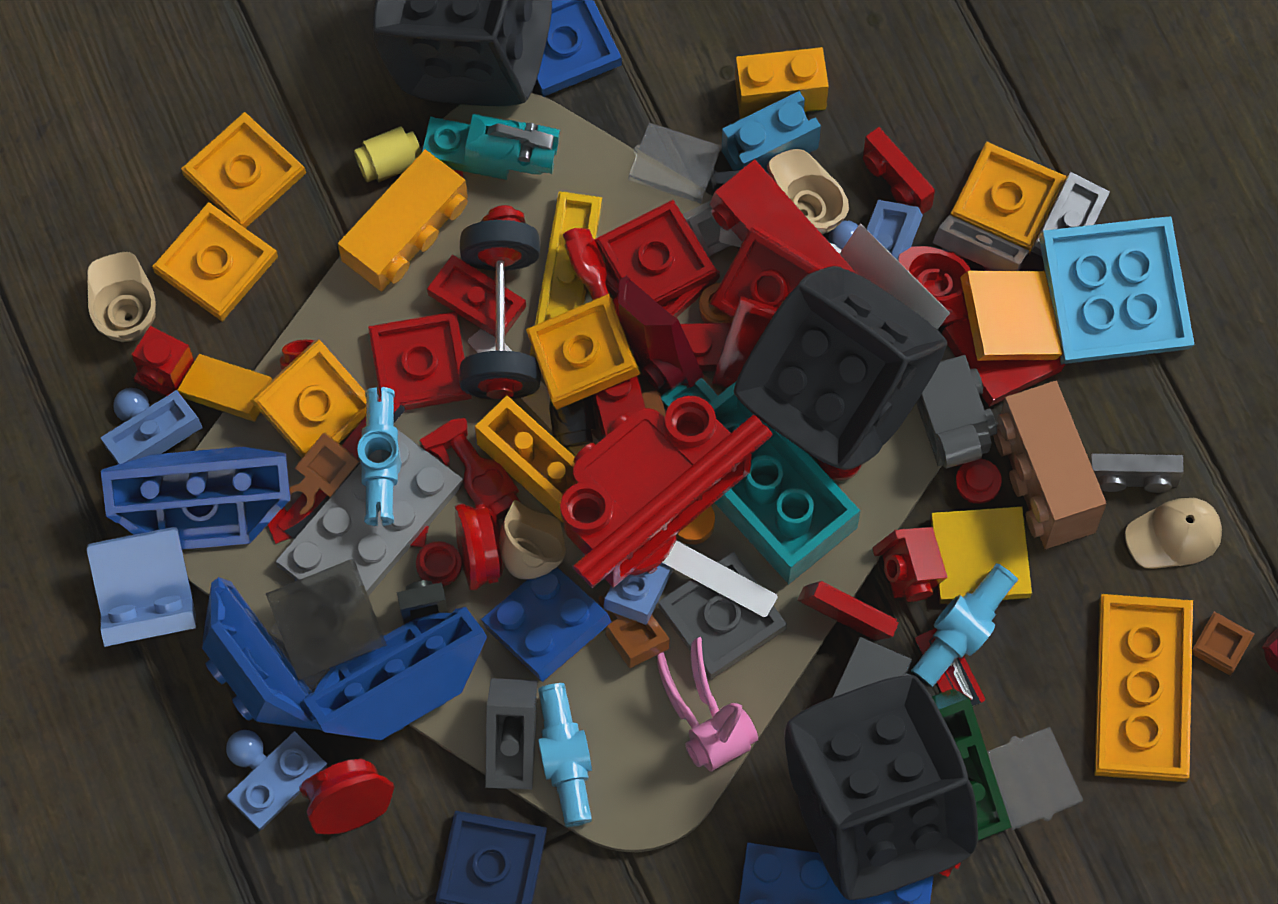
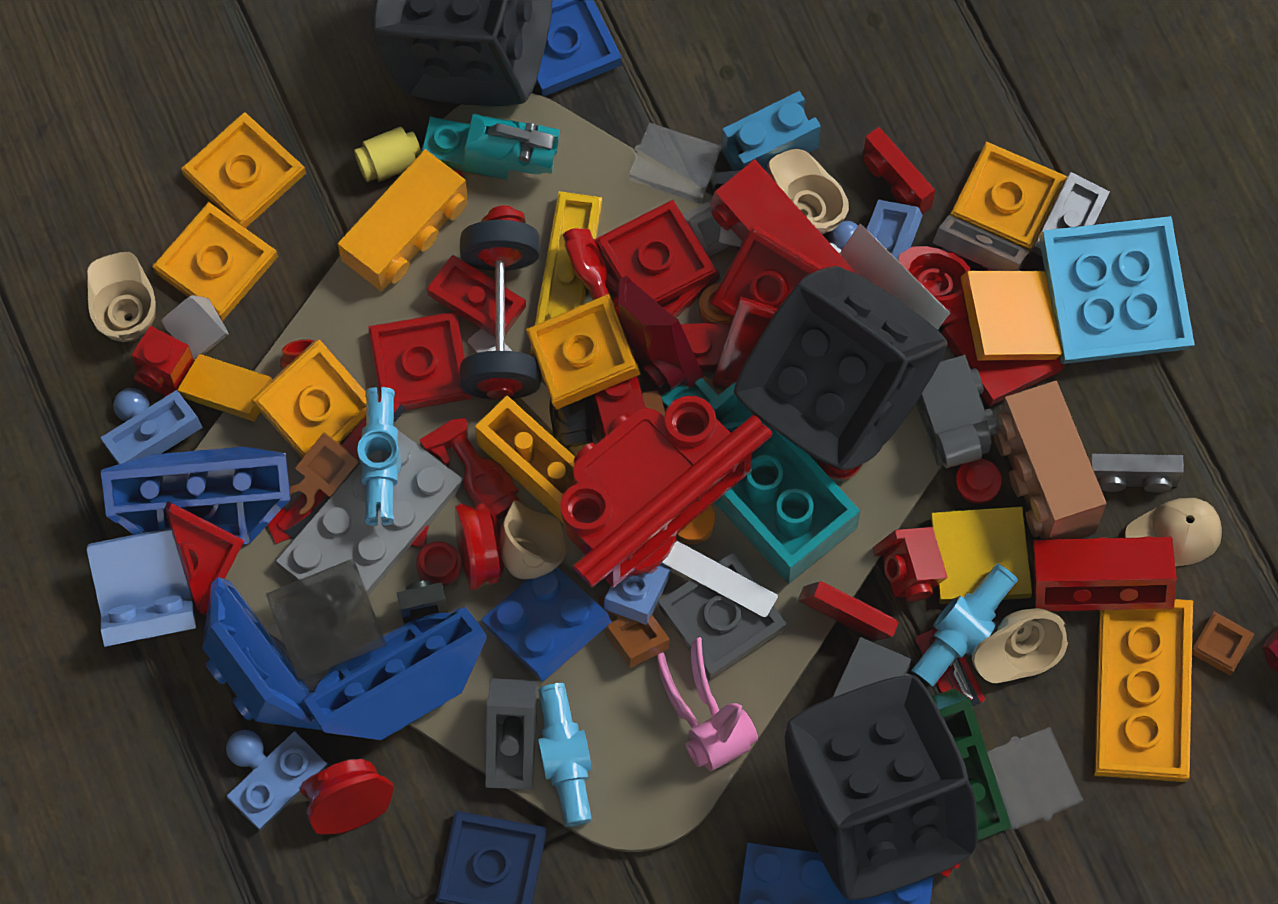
light orange brick [735,47,829,119] -> none
none -> light grey slope [161,295,229,360]
none -> red tile [164,501,245,616]
none -> tan cap [972,608,1068,683]
none -> red brick [1033,536,1177,611]

